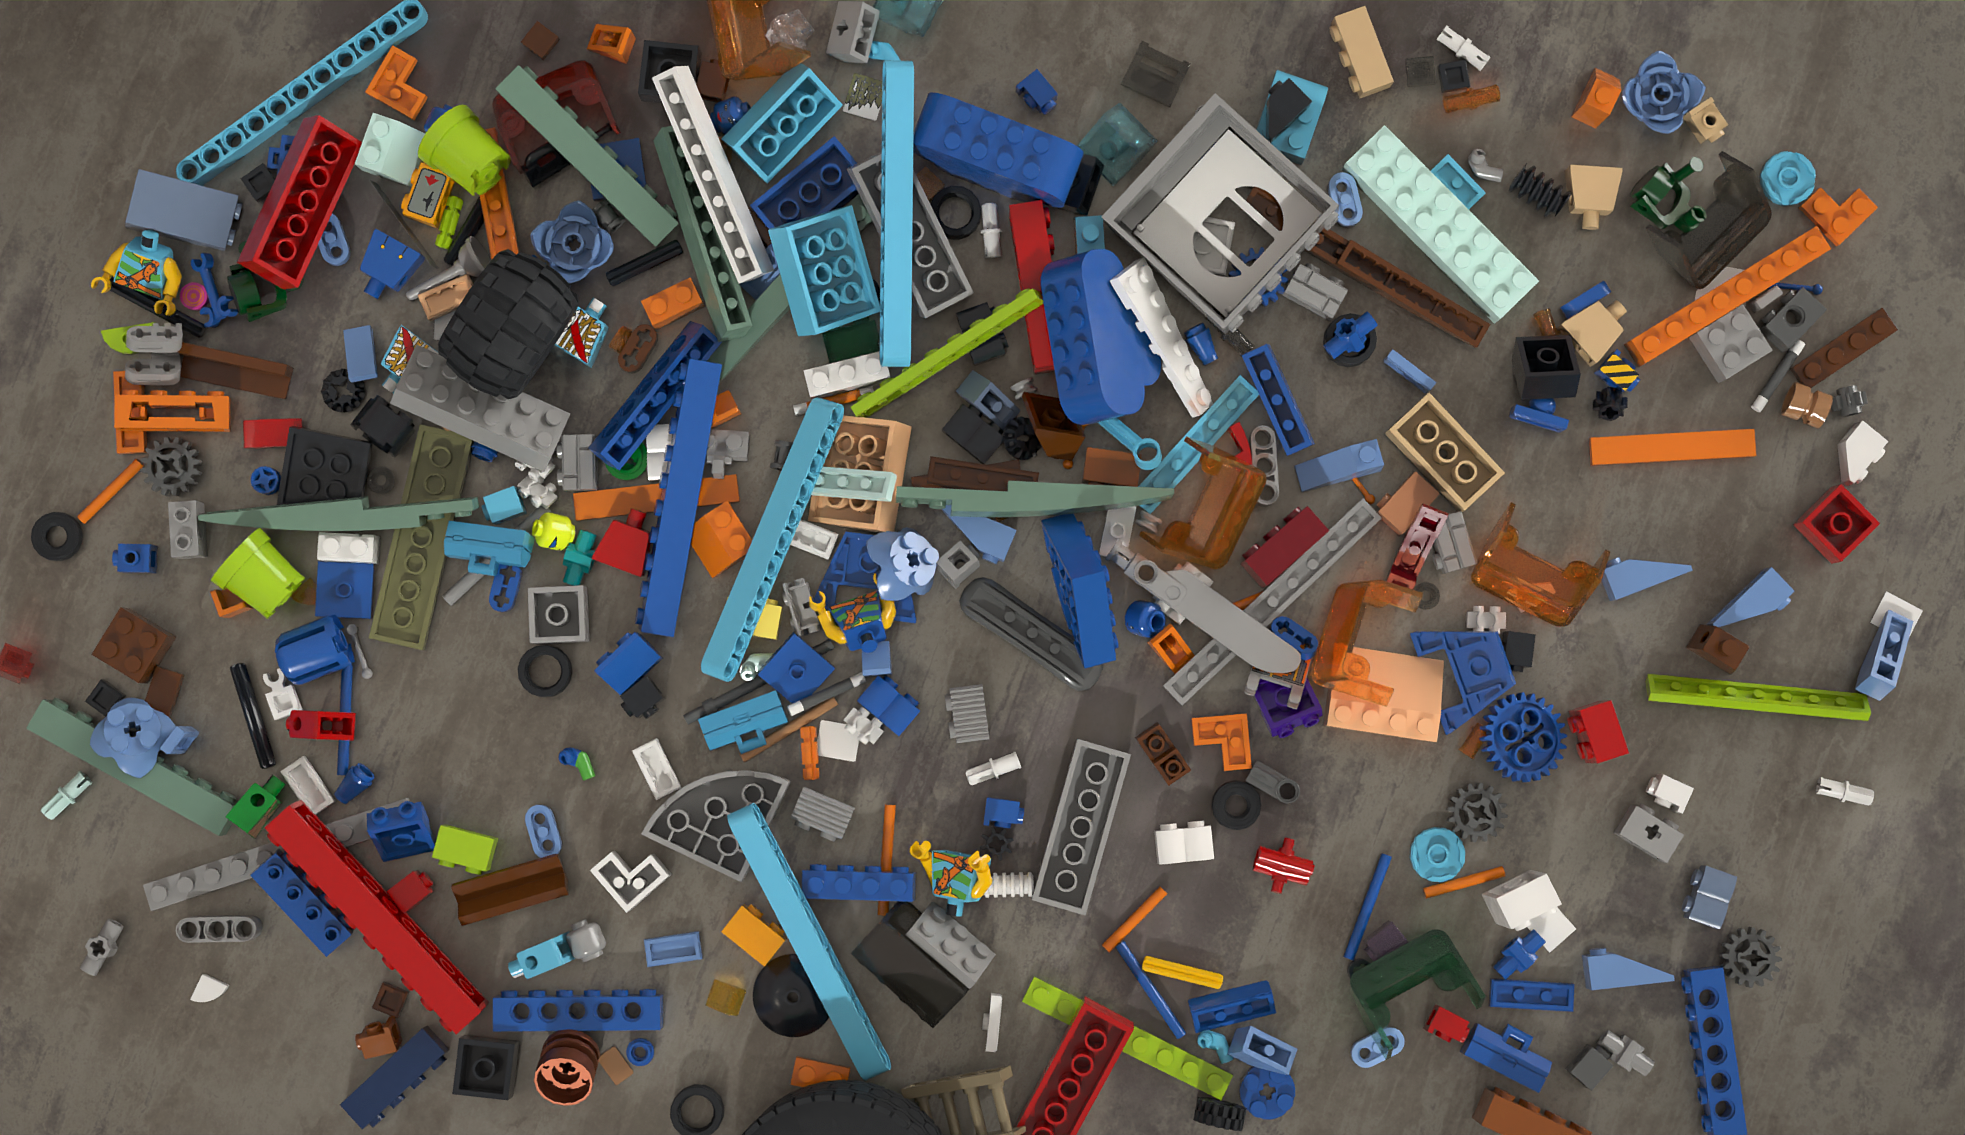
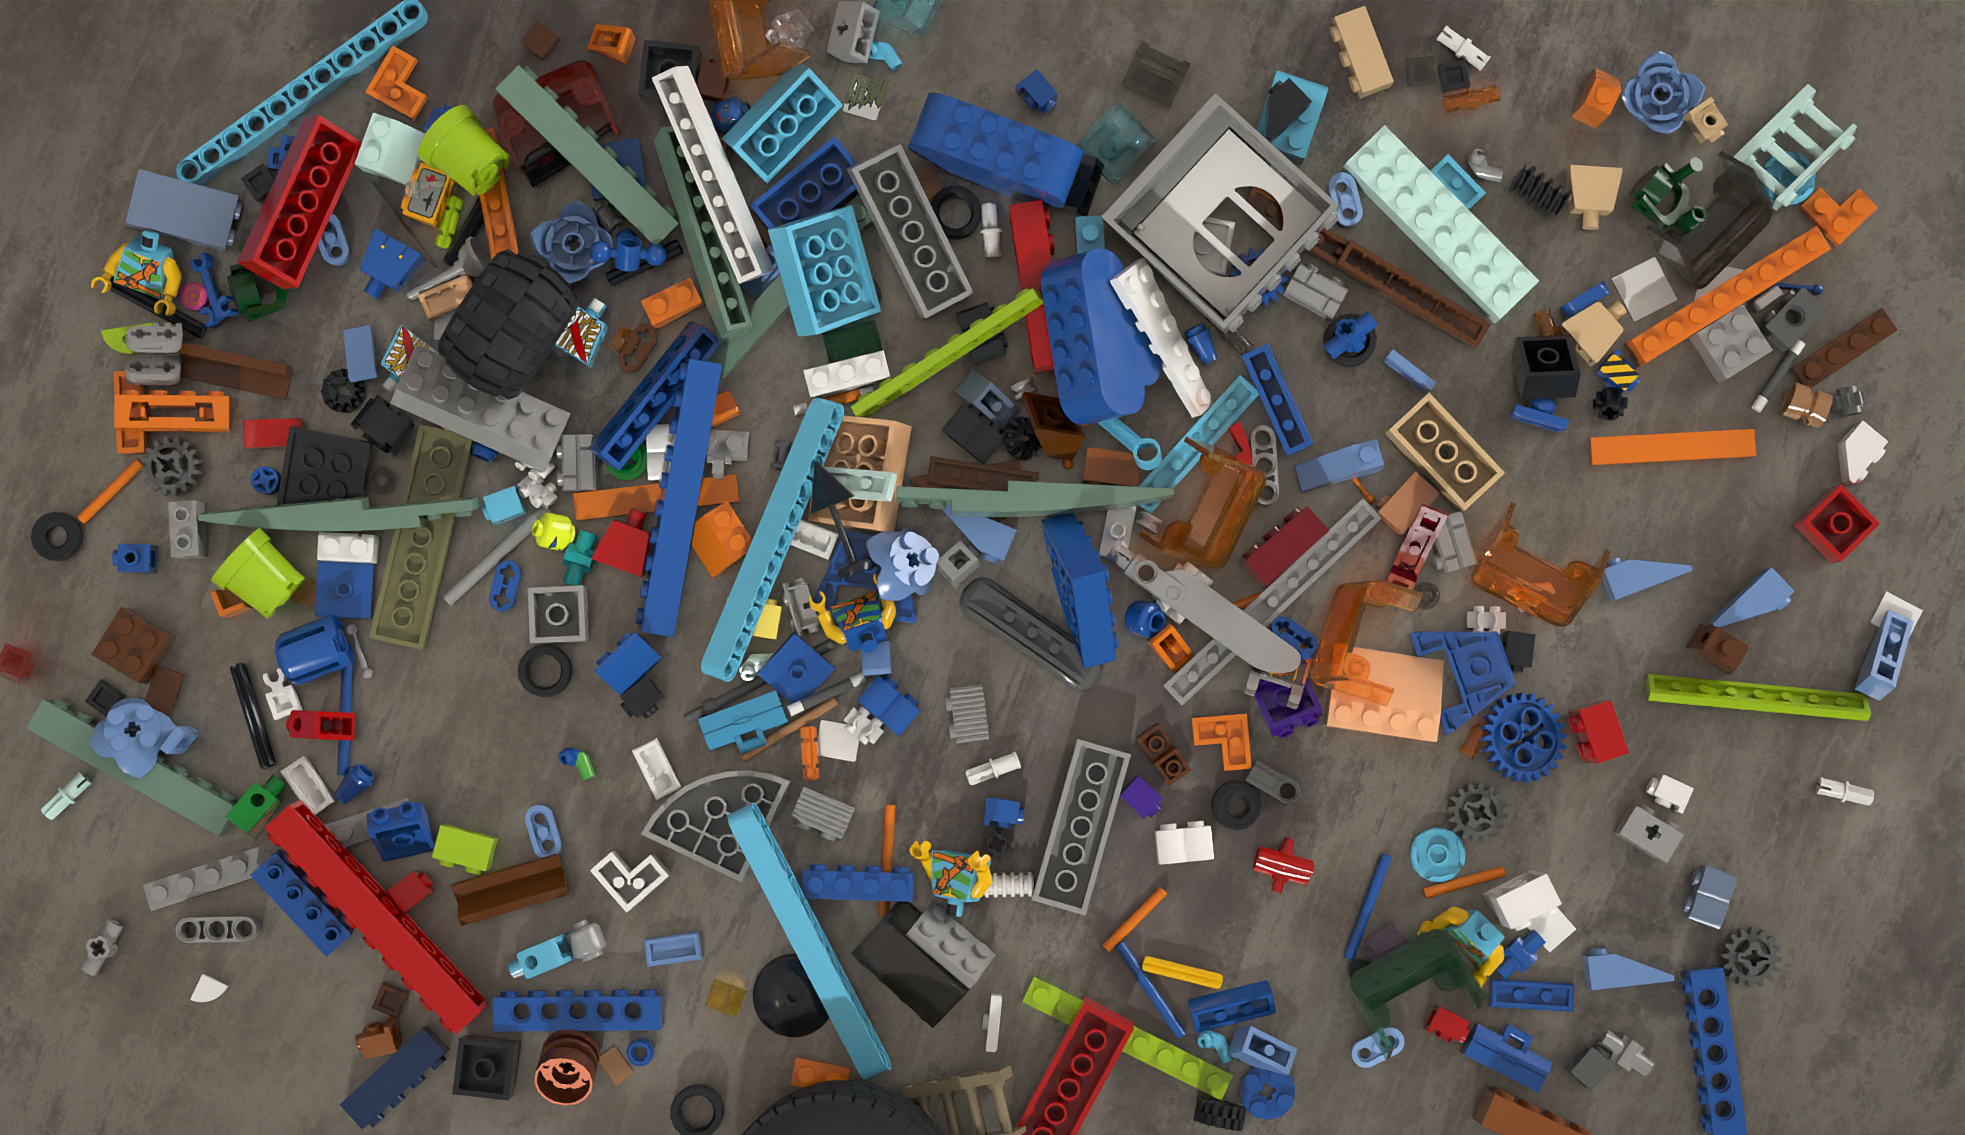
dark azure piece [444,521,535,576] -> none
light orange brick [721,904,787,966] -> none
medium azure beam [880,60,914,367] -> none
none -> clear hand [405,180,444,198]
none -> blue piece [590,229,667,272]
none -> black piece [811,461,875,579]
none -> dark purple brick [1120,775,1163,818]
none -> torso [1417,907,1505,991]
none -> white sticker [1612,257,1677,322]
none -> light aqua fence [1728,84,1857,211]

